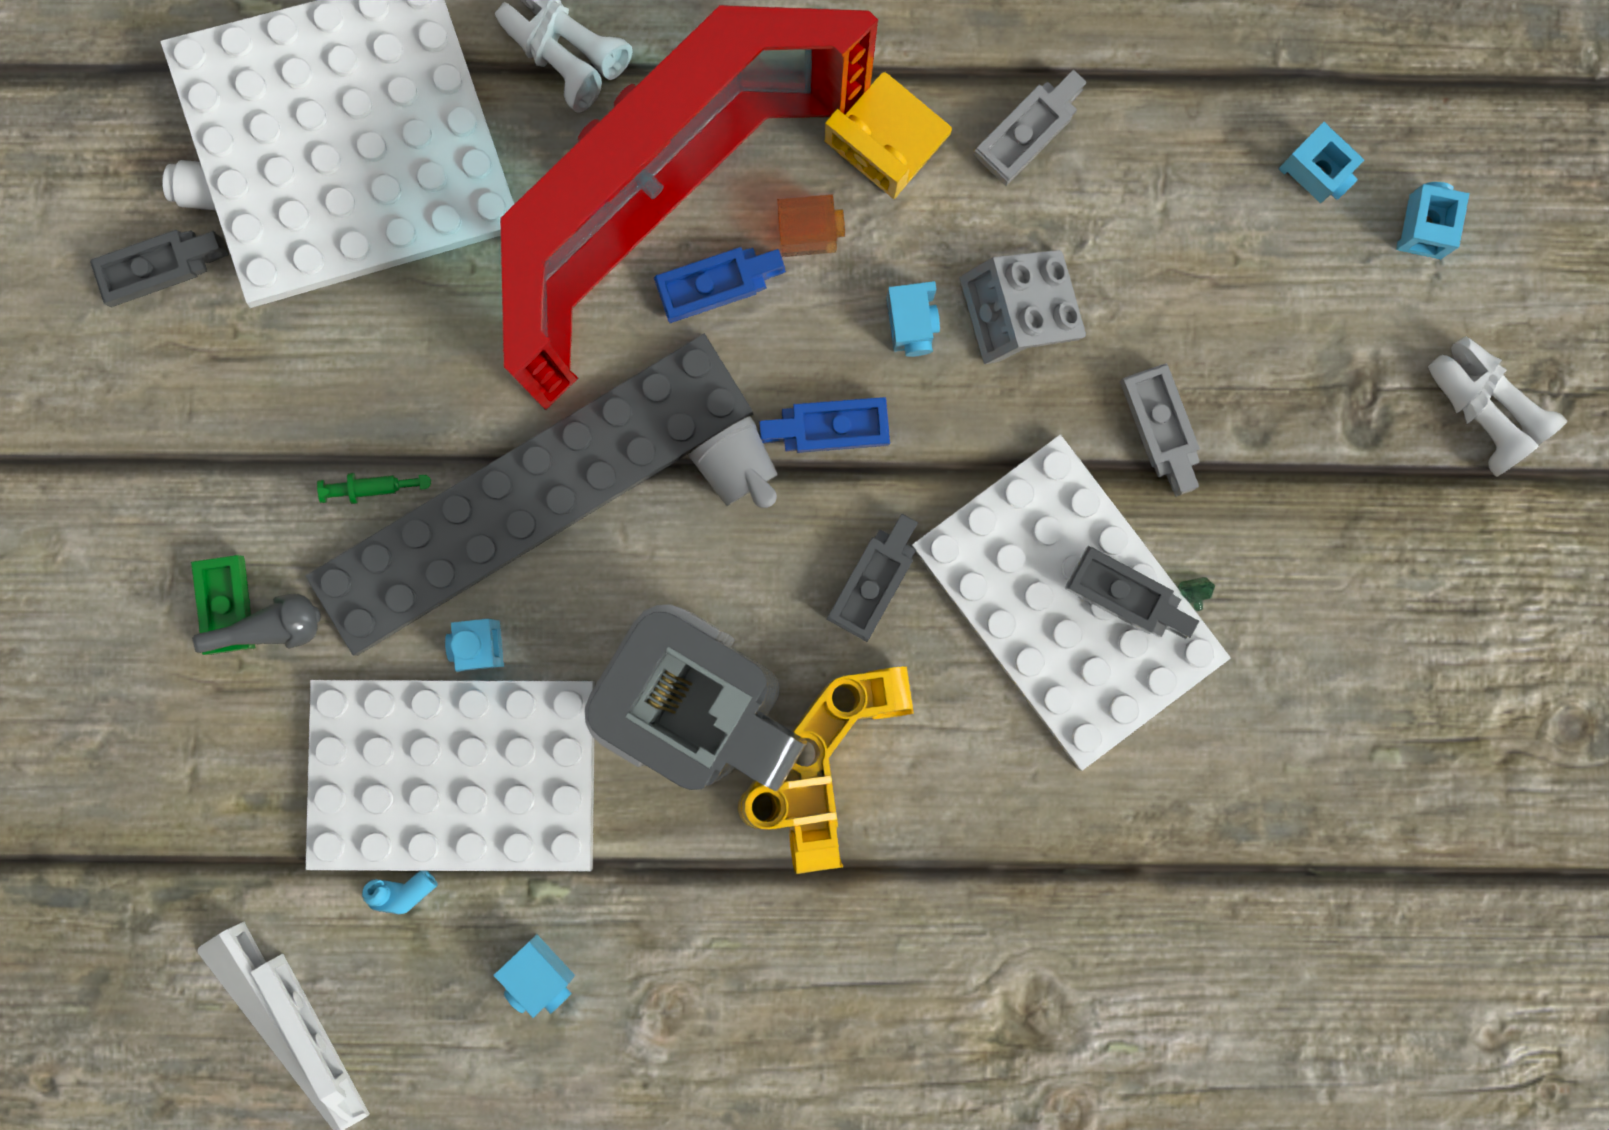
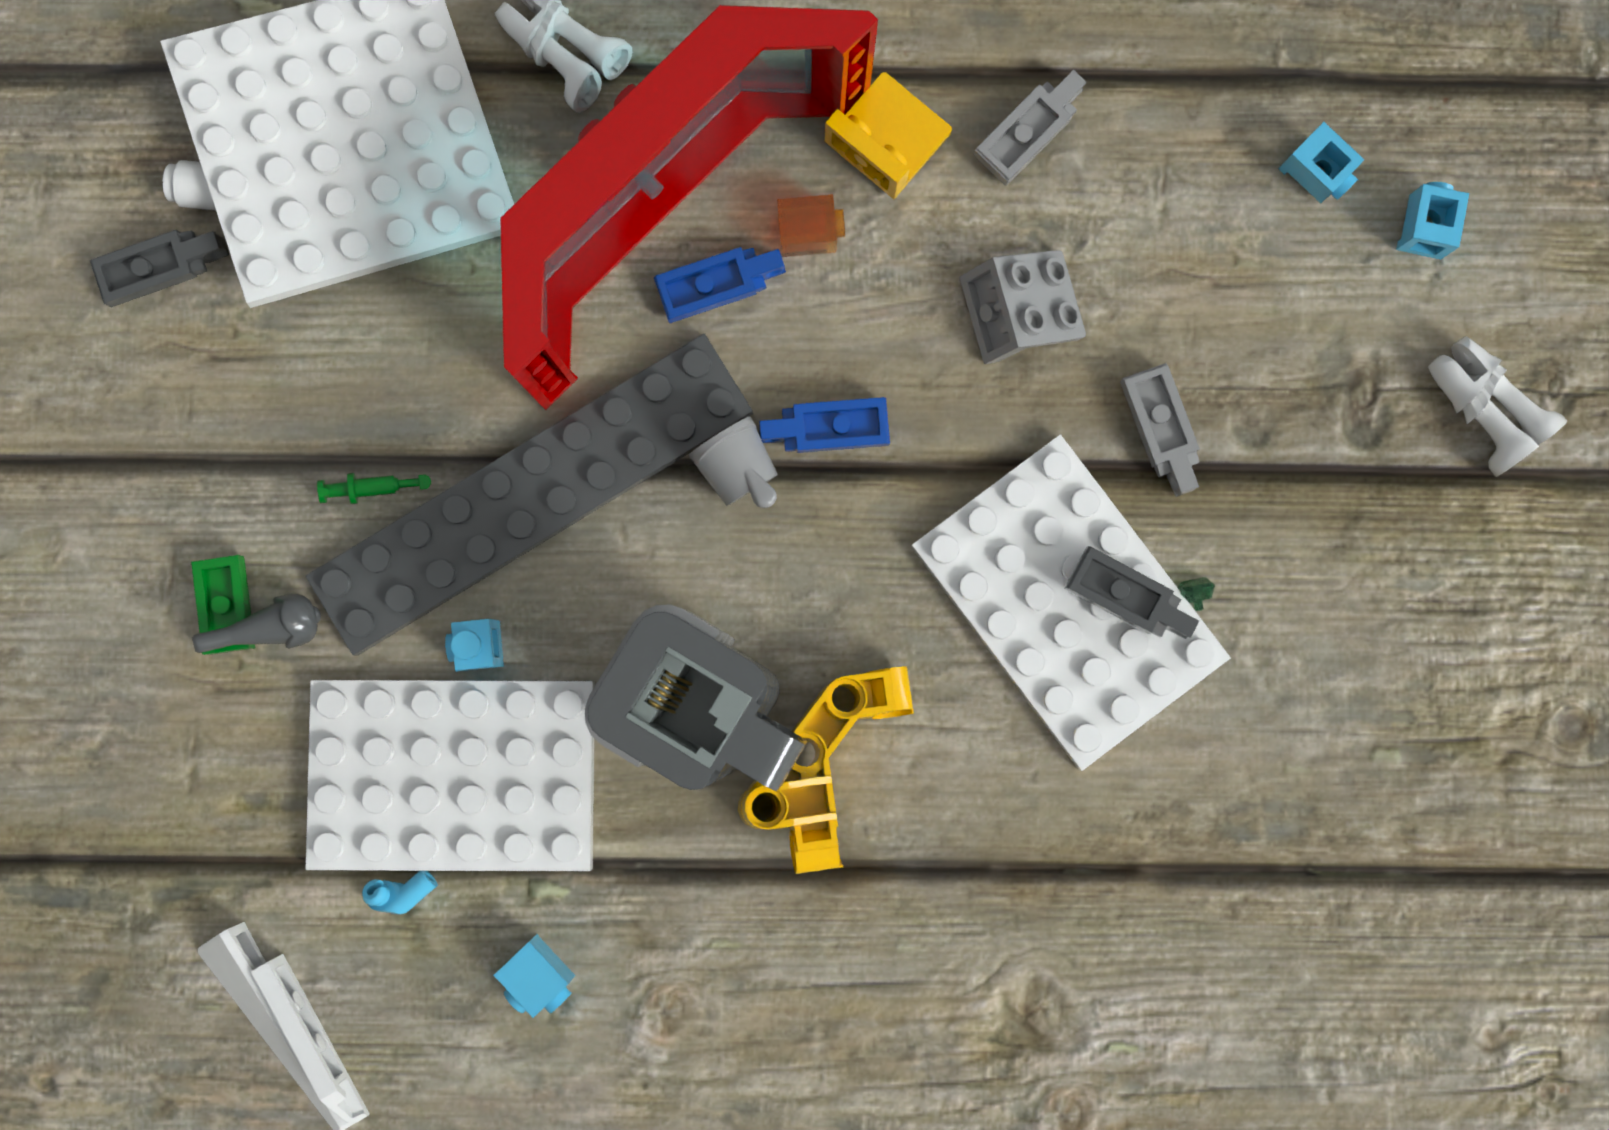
dark grey hinge [826,514,918,642] -> none
medium azure brick [886,281,940,357] -> none

